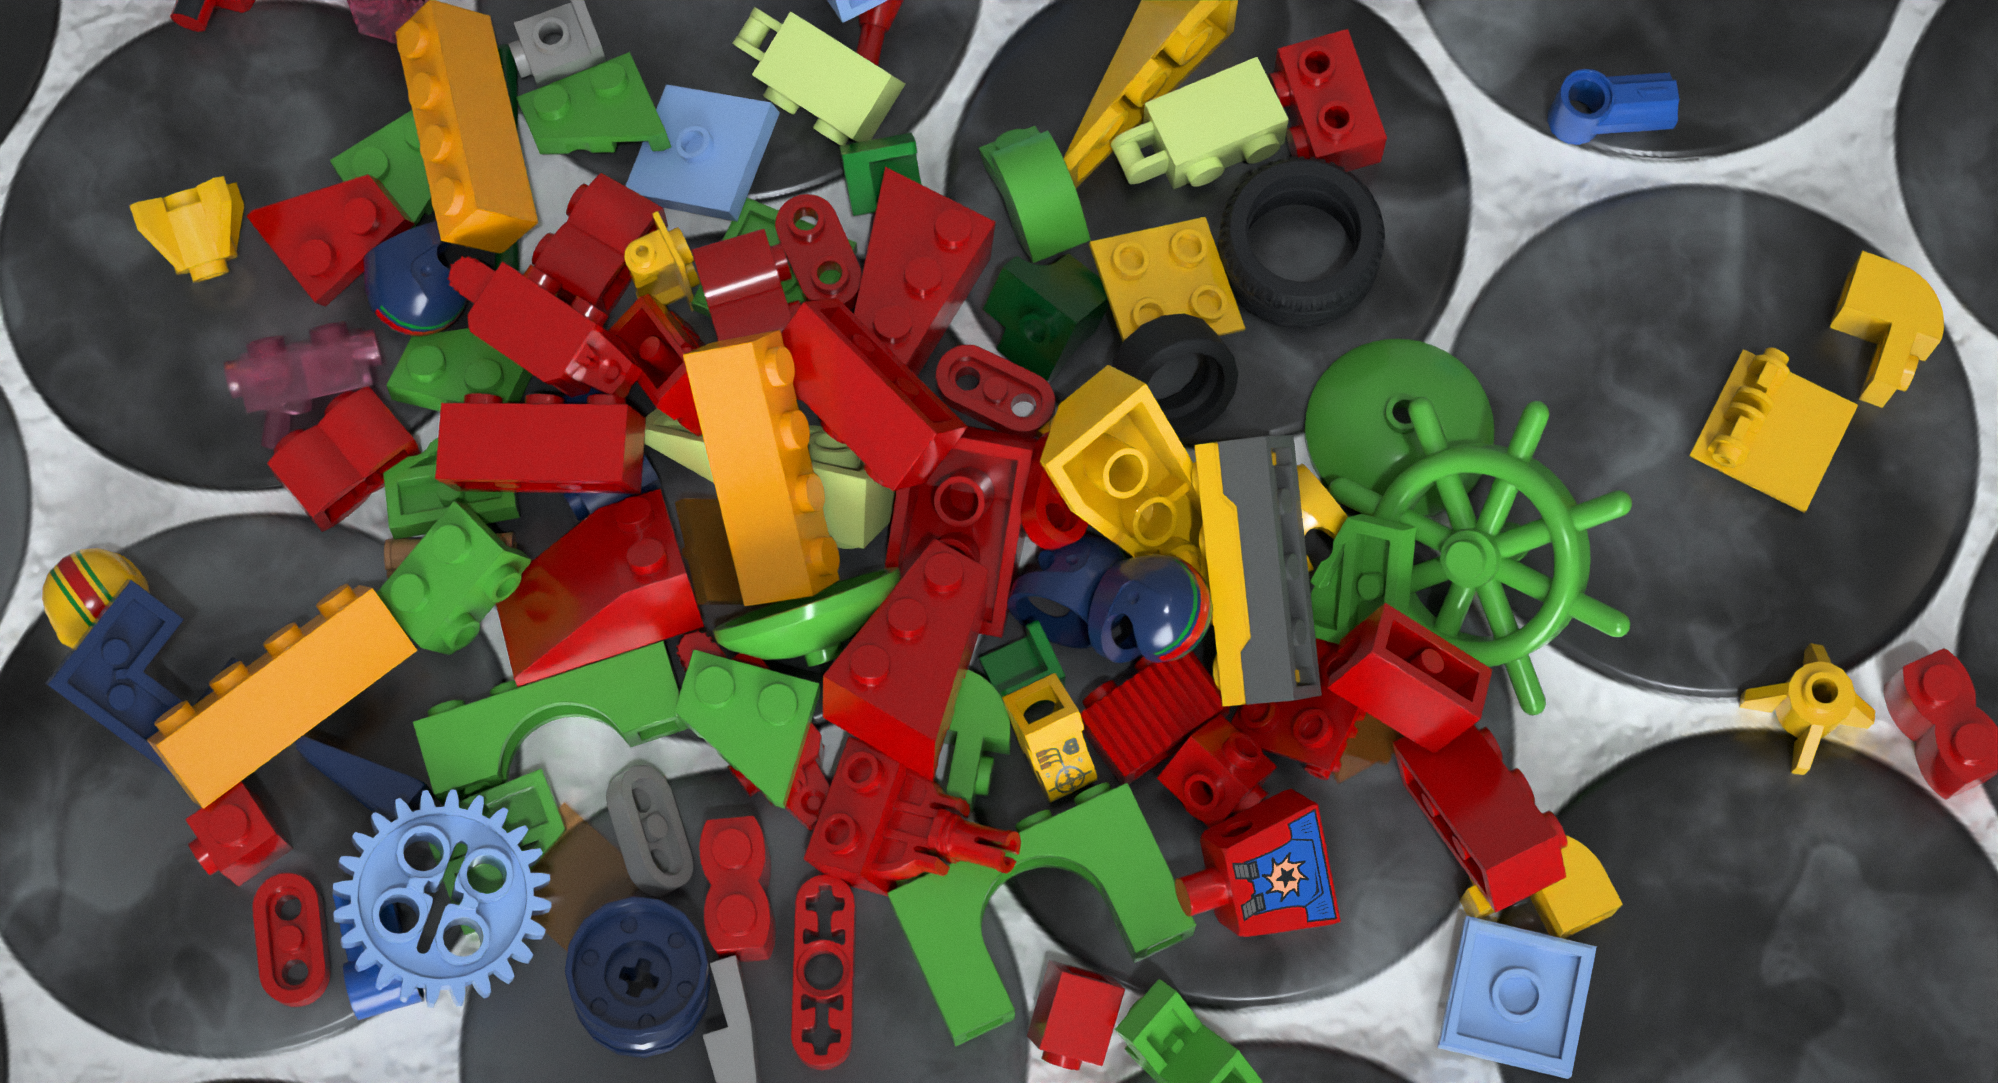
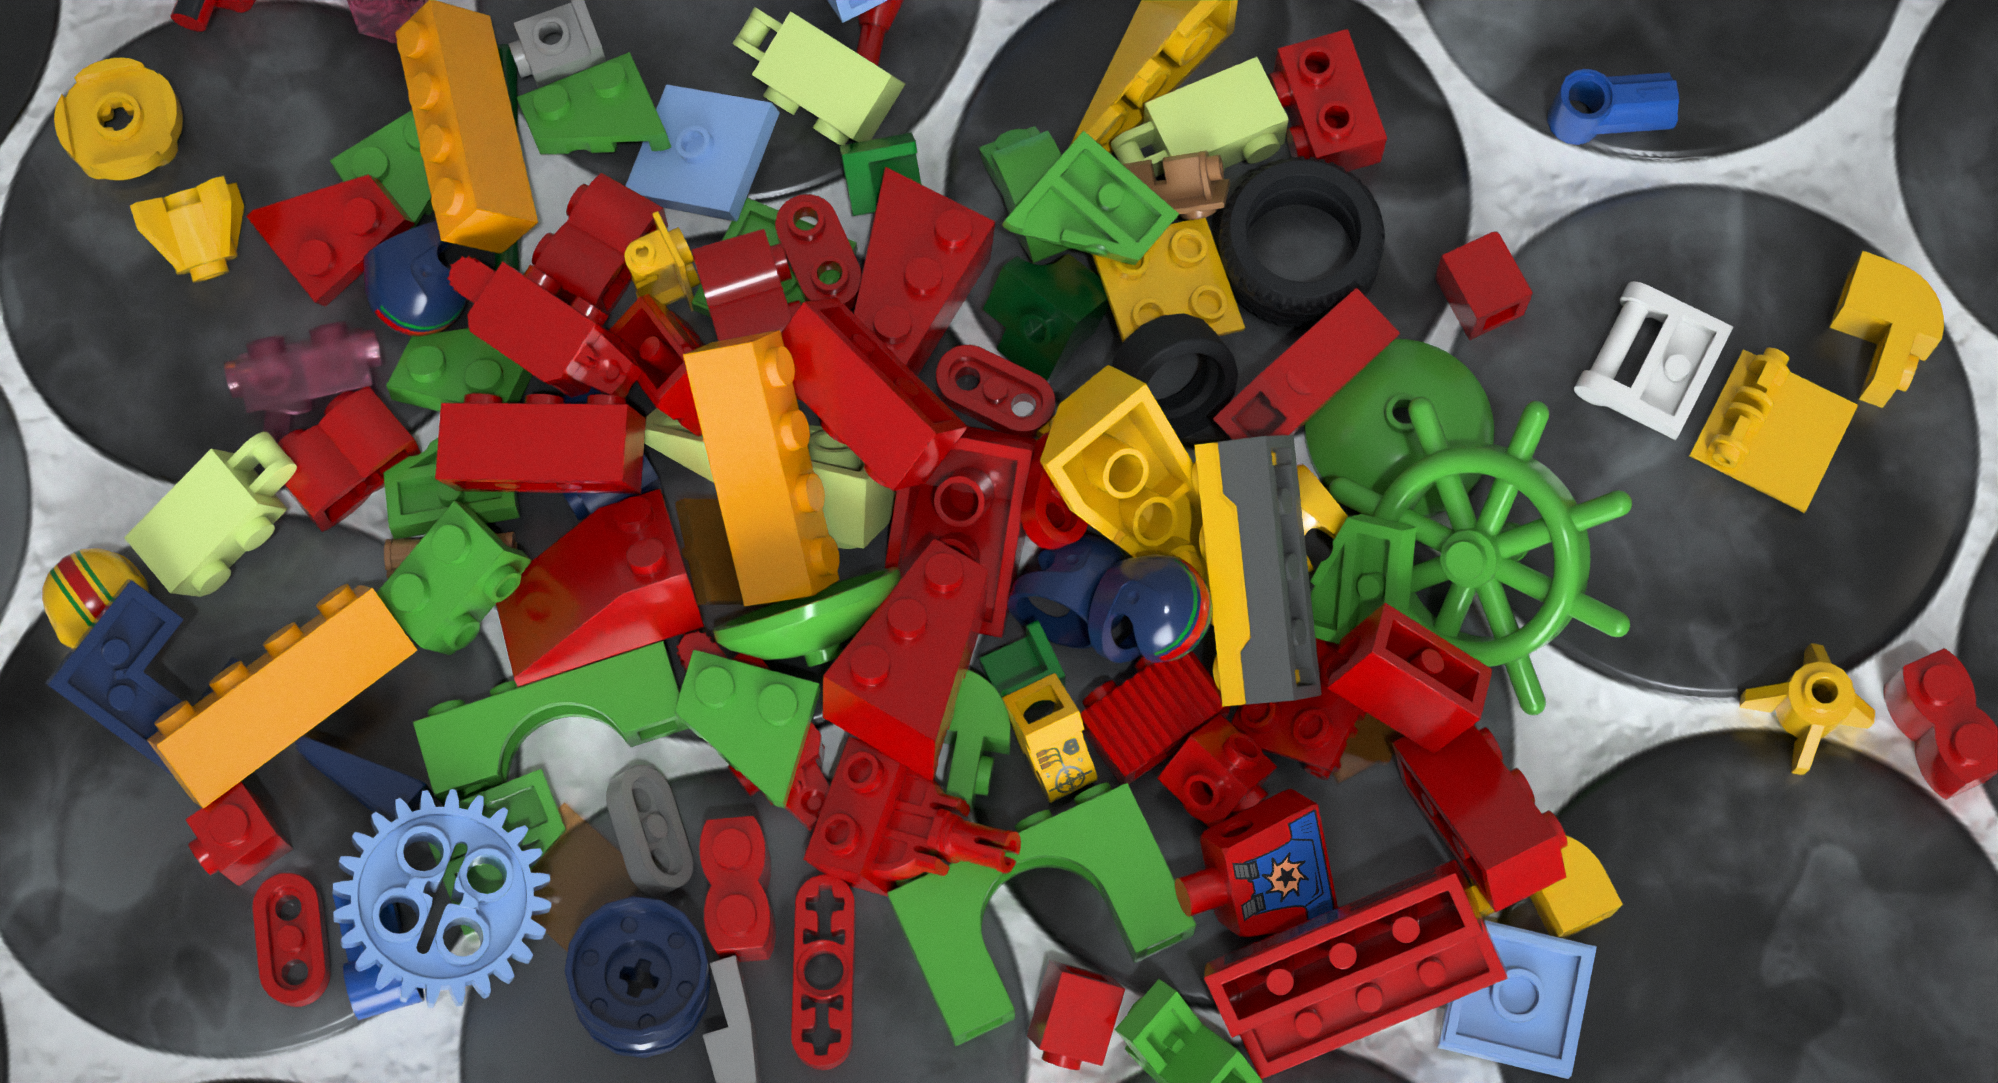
none -> yellow plate [54,58,183,180]
none -> yellowish green brick [124,432,297,597]
none -> bright green wing [1002,131,1179,265]
none -> medium nougat hinge [1123,150,1230,220]
none -> red brick [1204,859,1508,1079]
none -> red slope [1213,288,1401,440]
none -> red panel [1435,231,1533,341]
none -> white plate [1574,281,1733,440]

